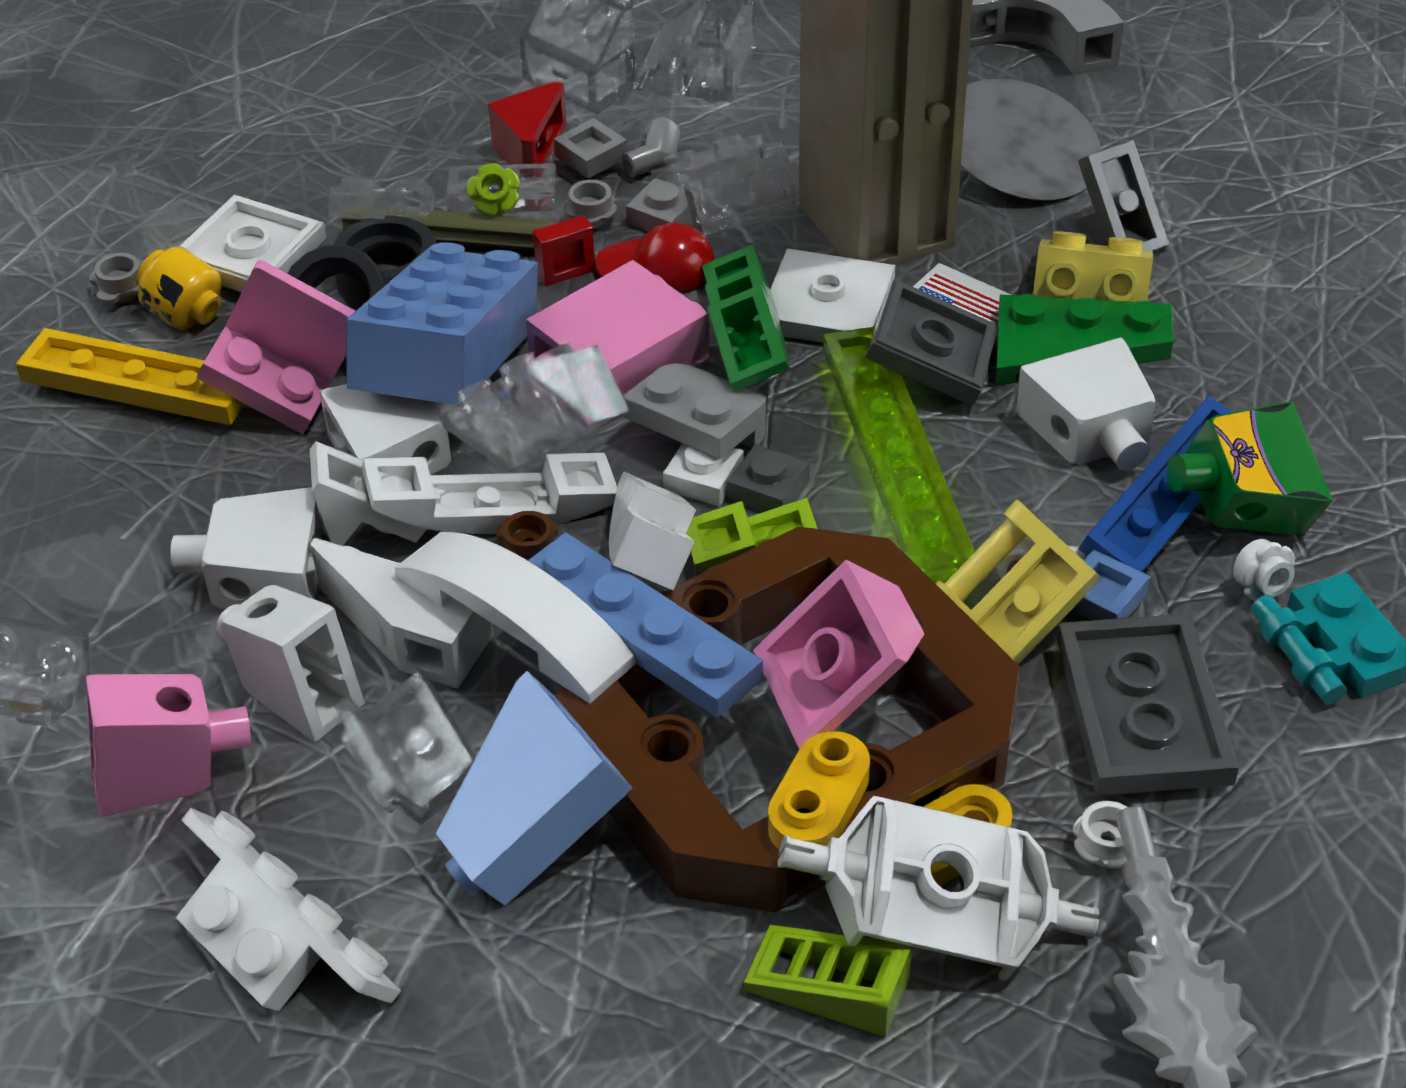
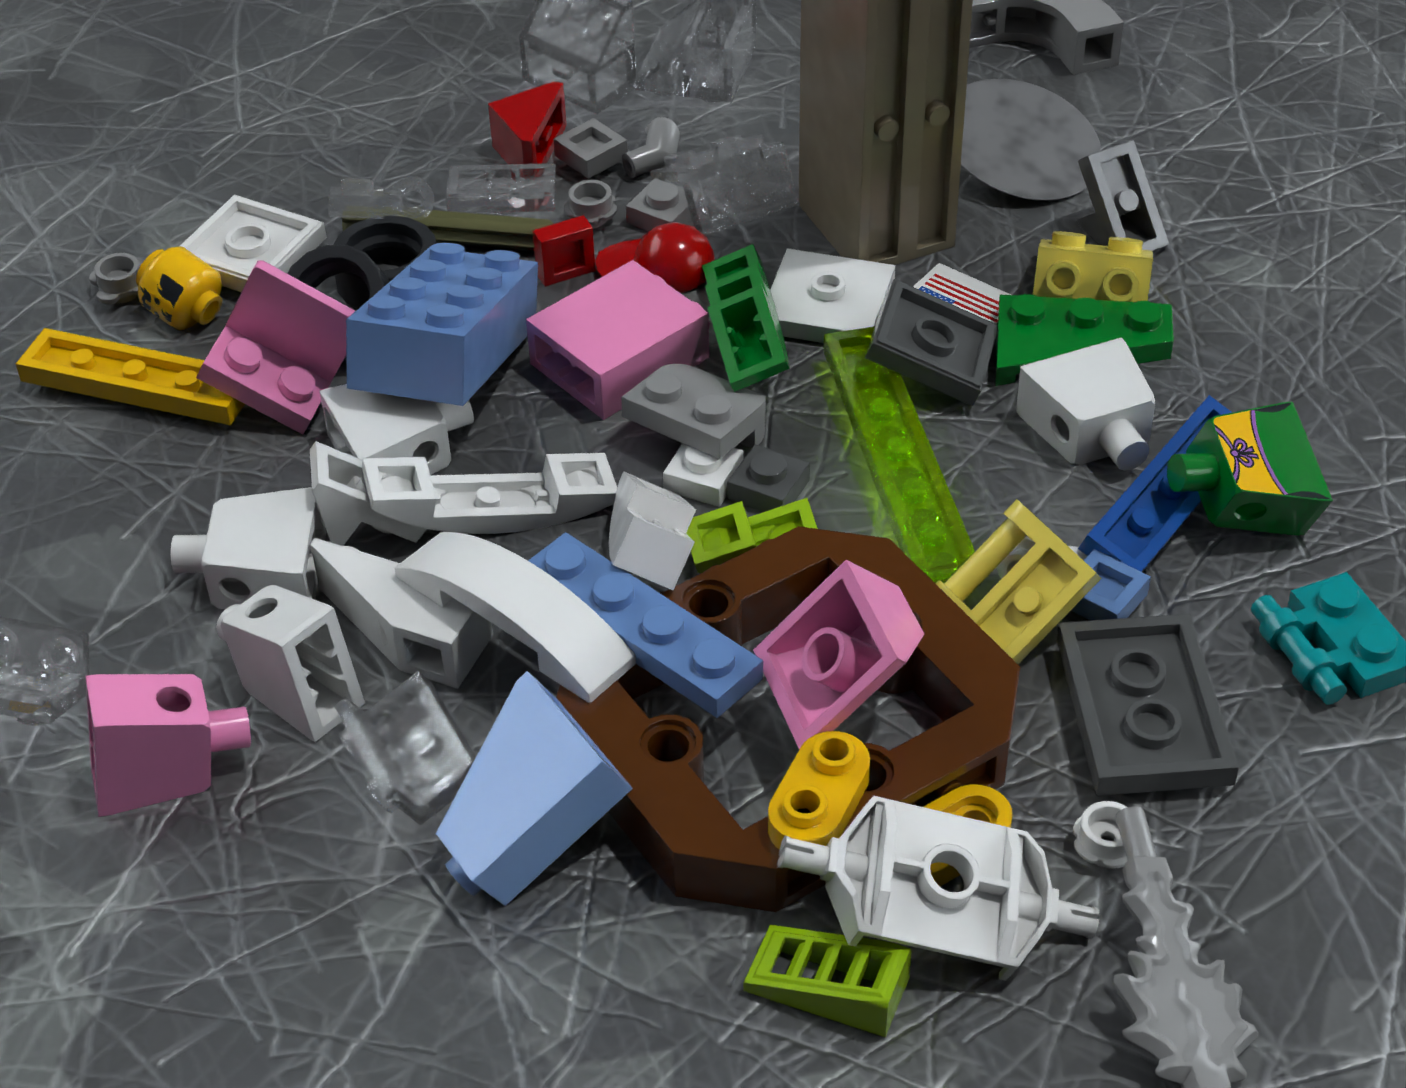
white bracket [176,808,401,1011] -> none
clear slope [438,343,629,472] -> none
lime plate [467,163,520,216] -> none
reddish brown plate [496,511,559,561] -> none
white plate [1233,539,1295,601] -> none

